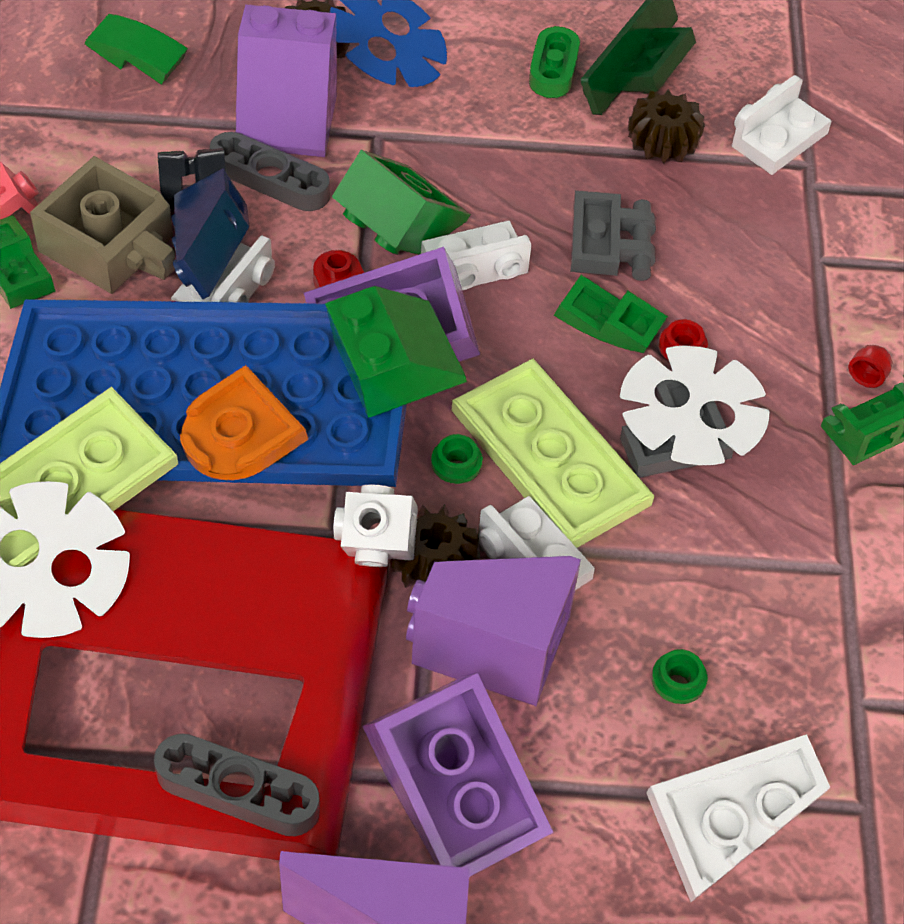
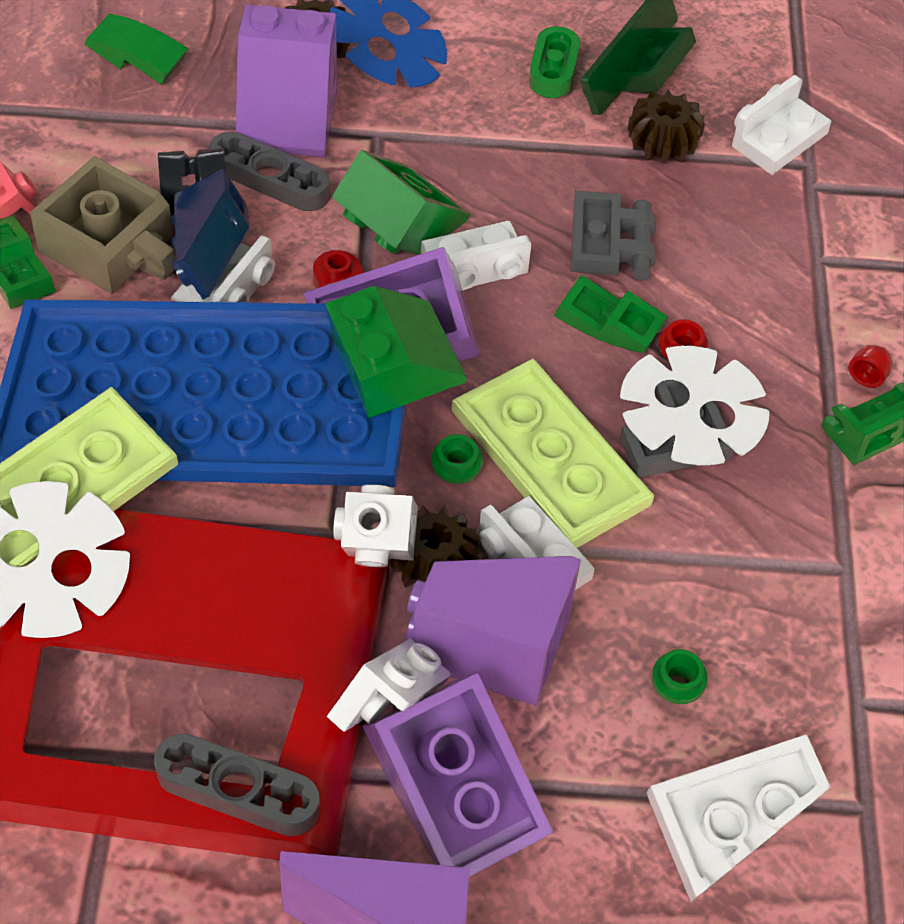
orange tile [180,365,309,480] -> none
none -> white bracket [327,638,451,732]

